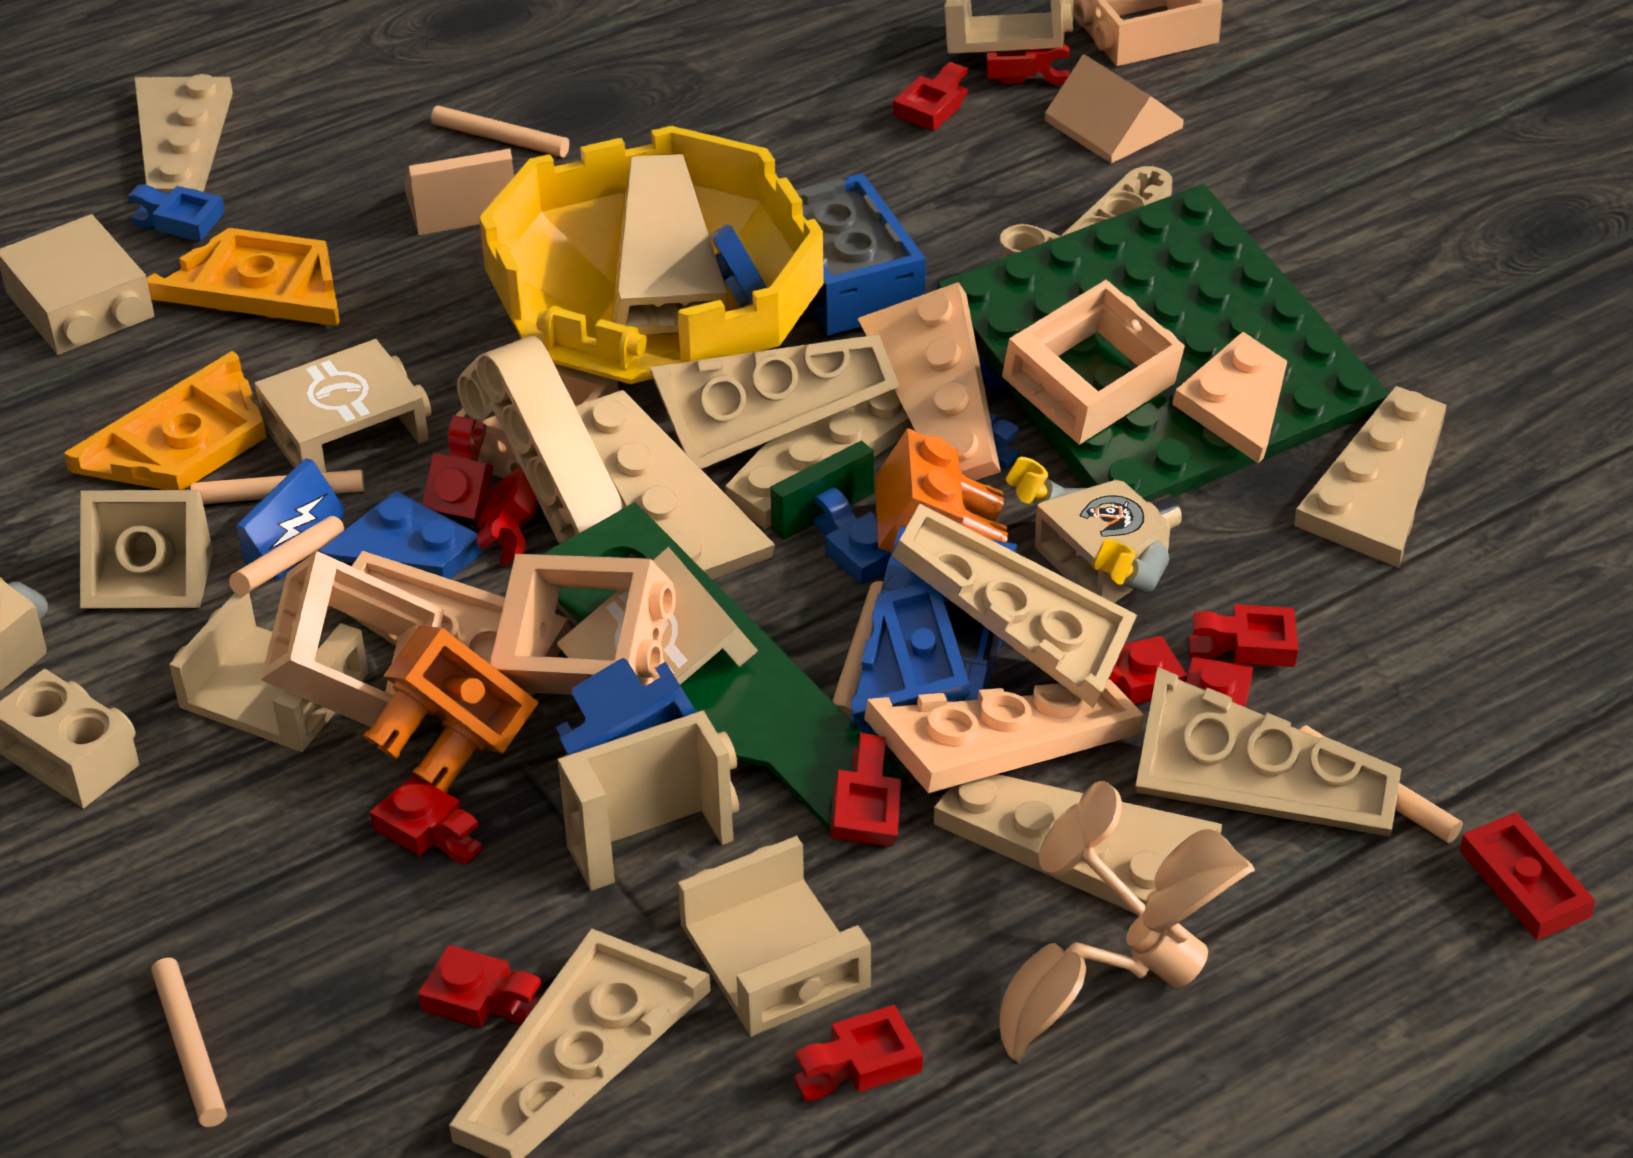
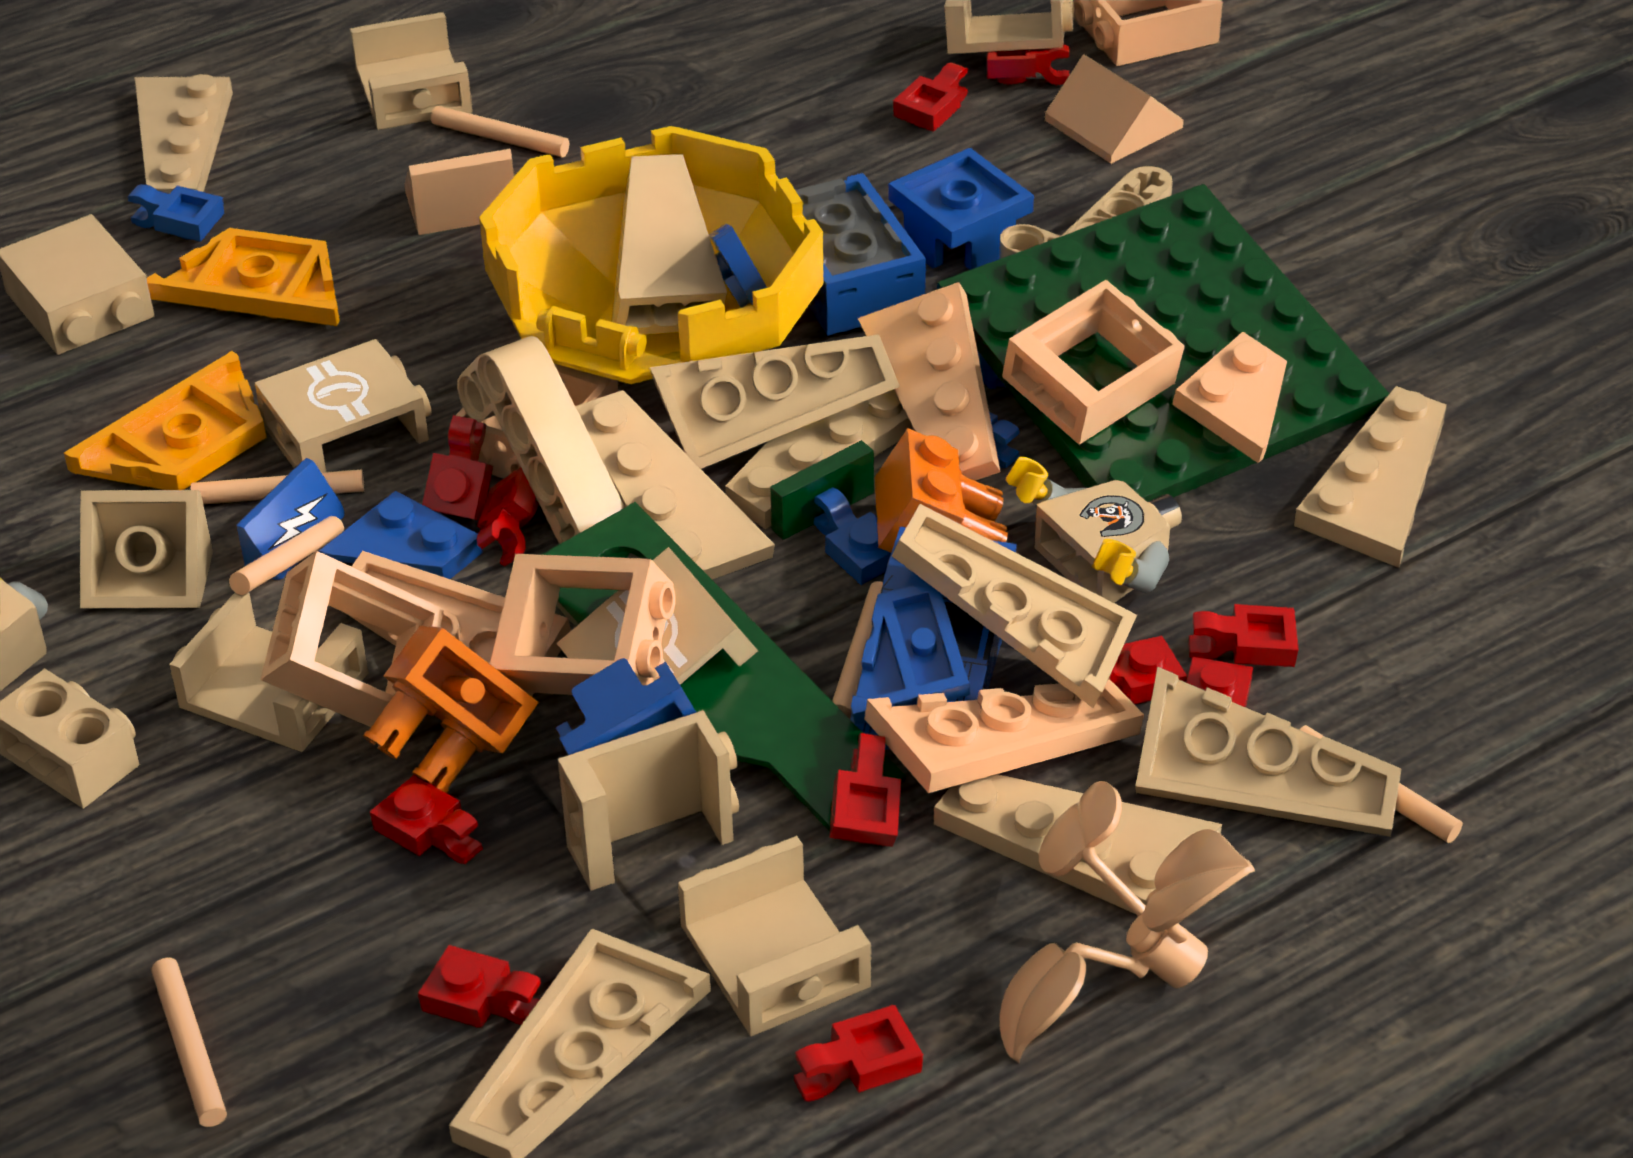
red plate [1459,812,1596,941] -> none
none -> tan panel [350,12,472,130]
none -> blue panel [888,148,1034,270]

